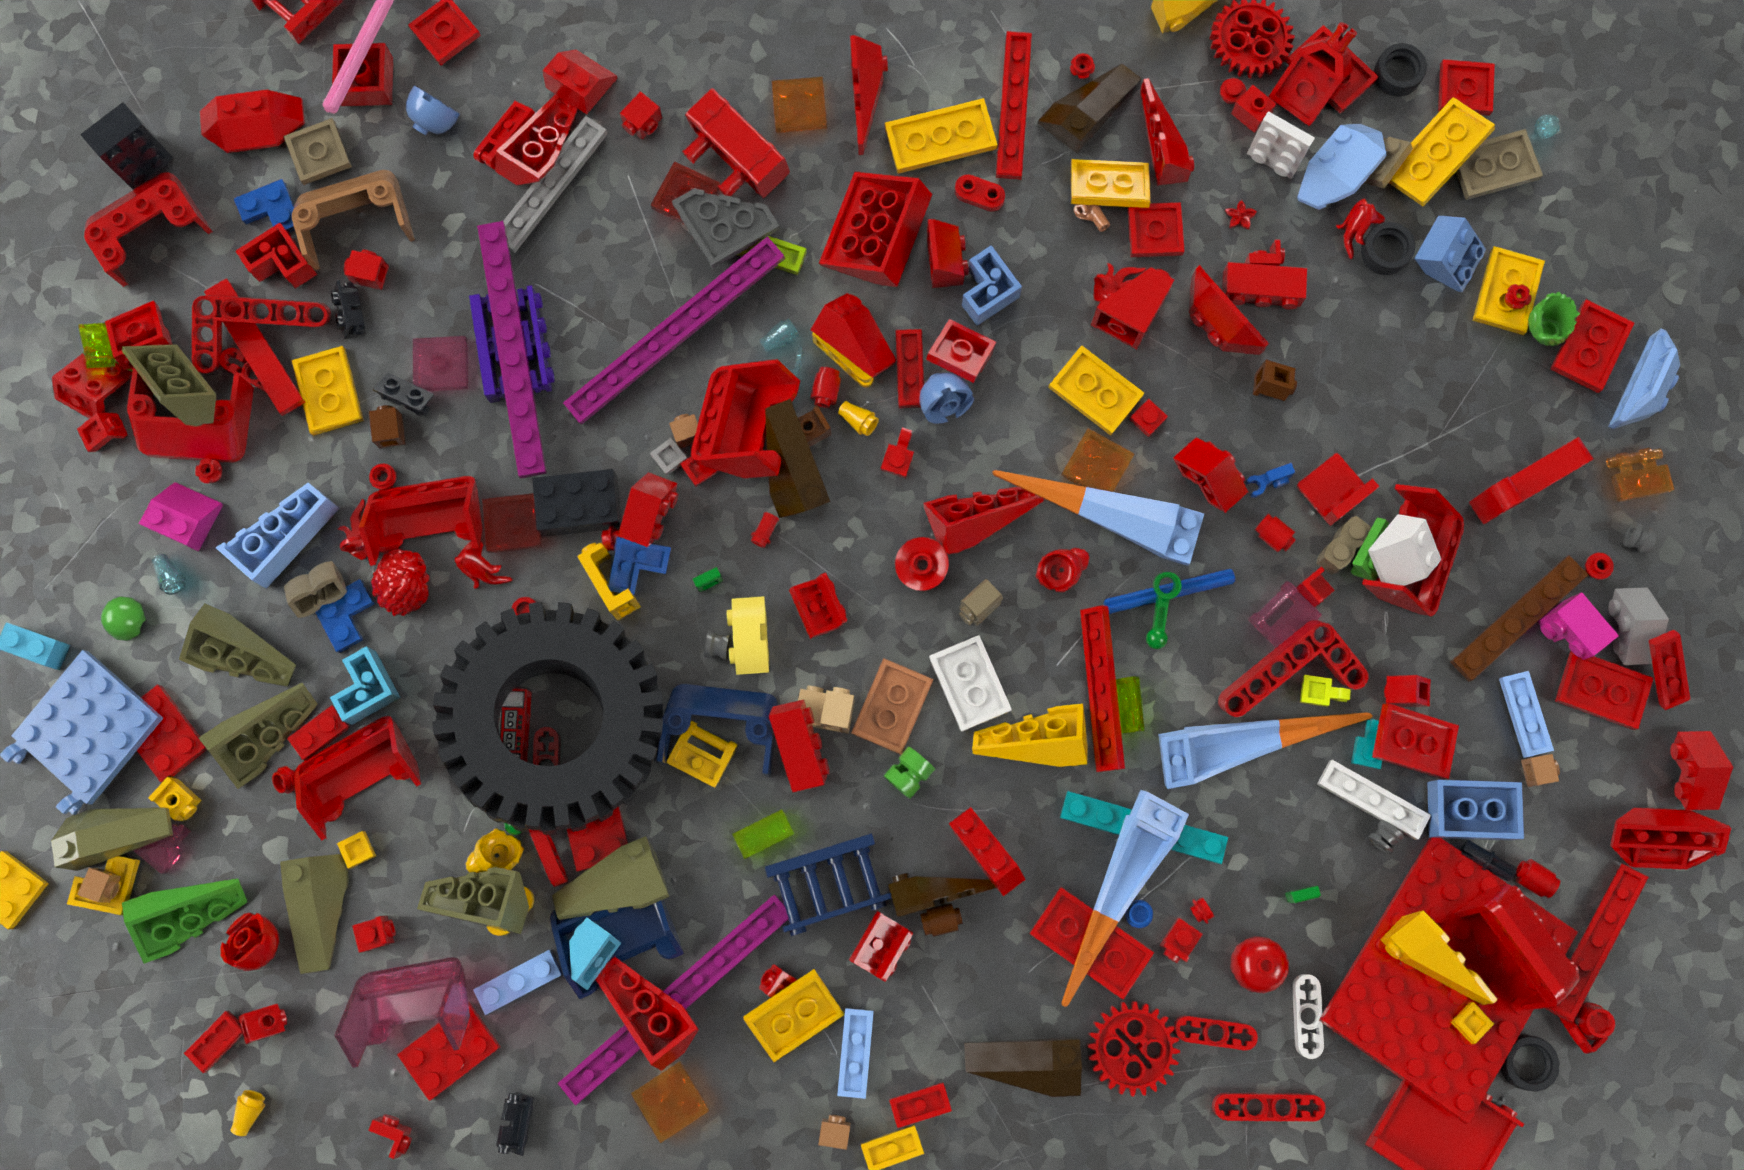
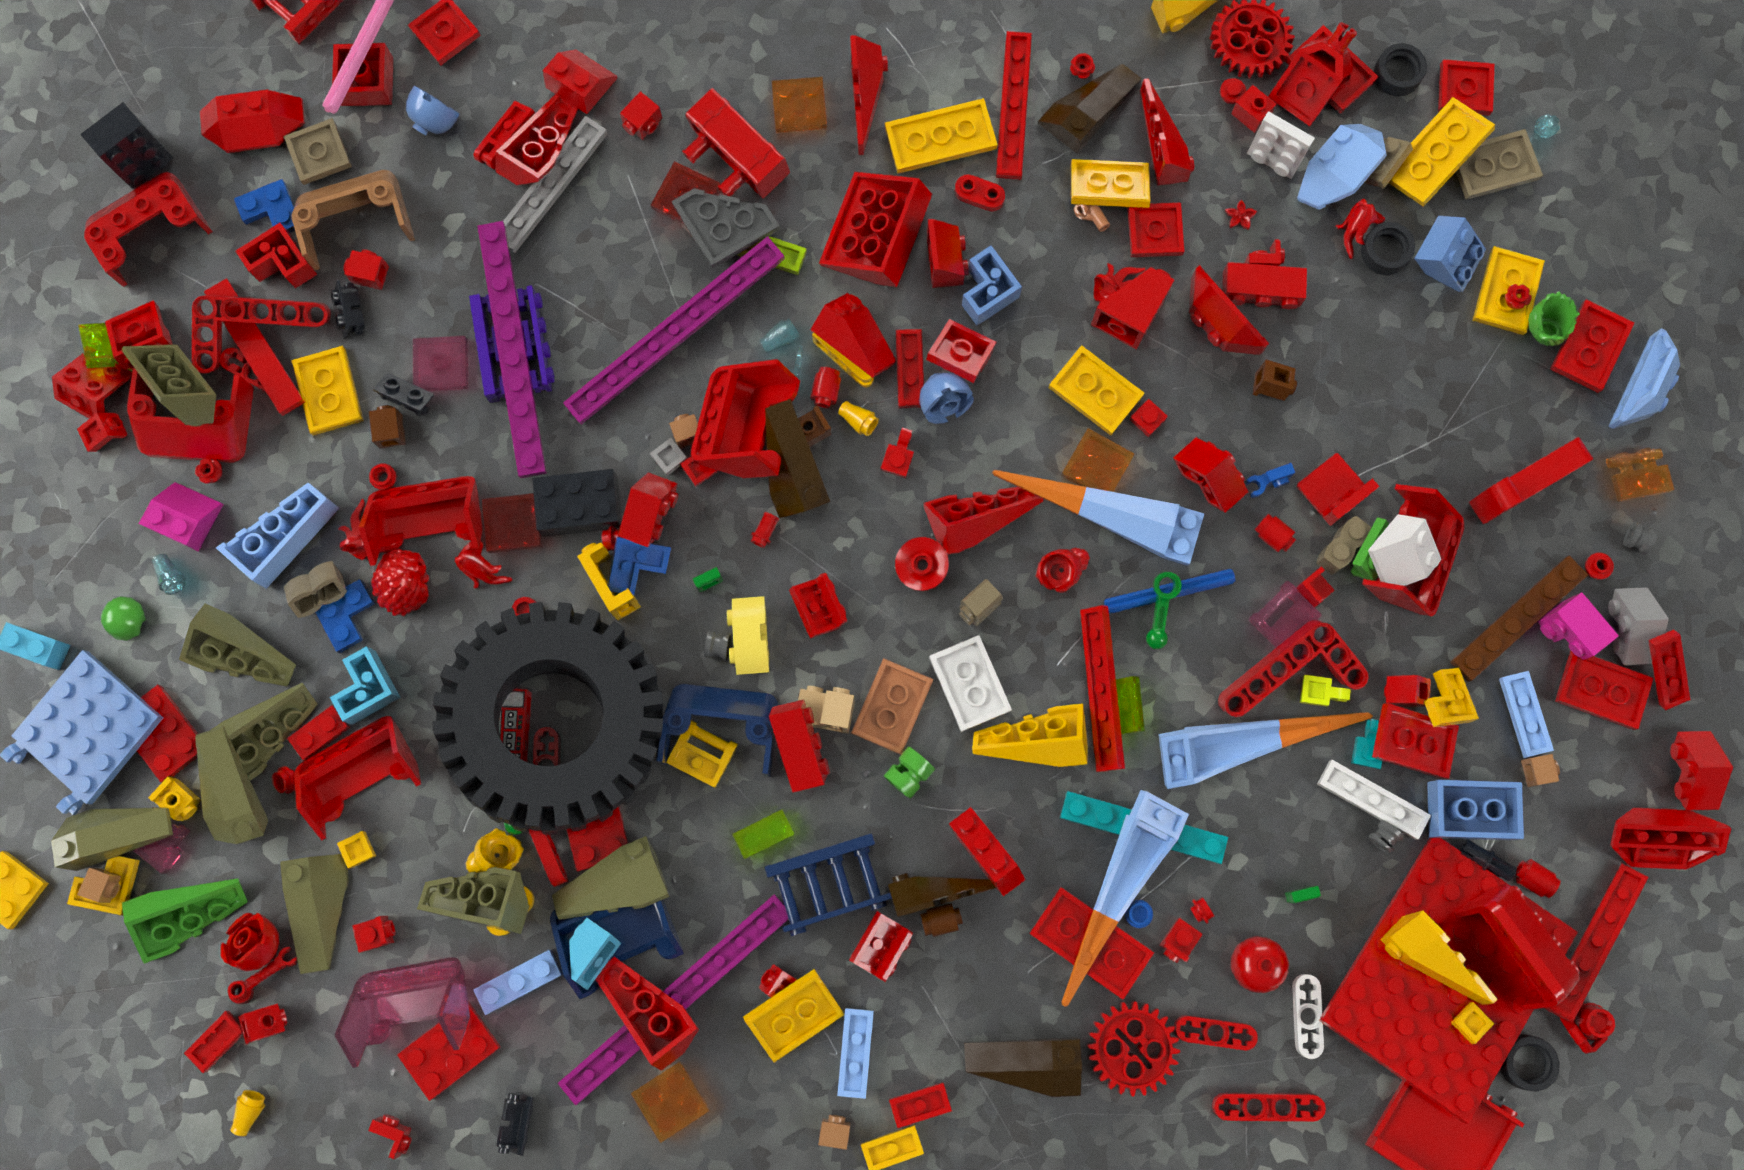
none -> olive wedge [195,726,268,844]
none -> red brick [227,947,298,1005]
none -> yellow plate [1424,668,1479,727]

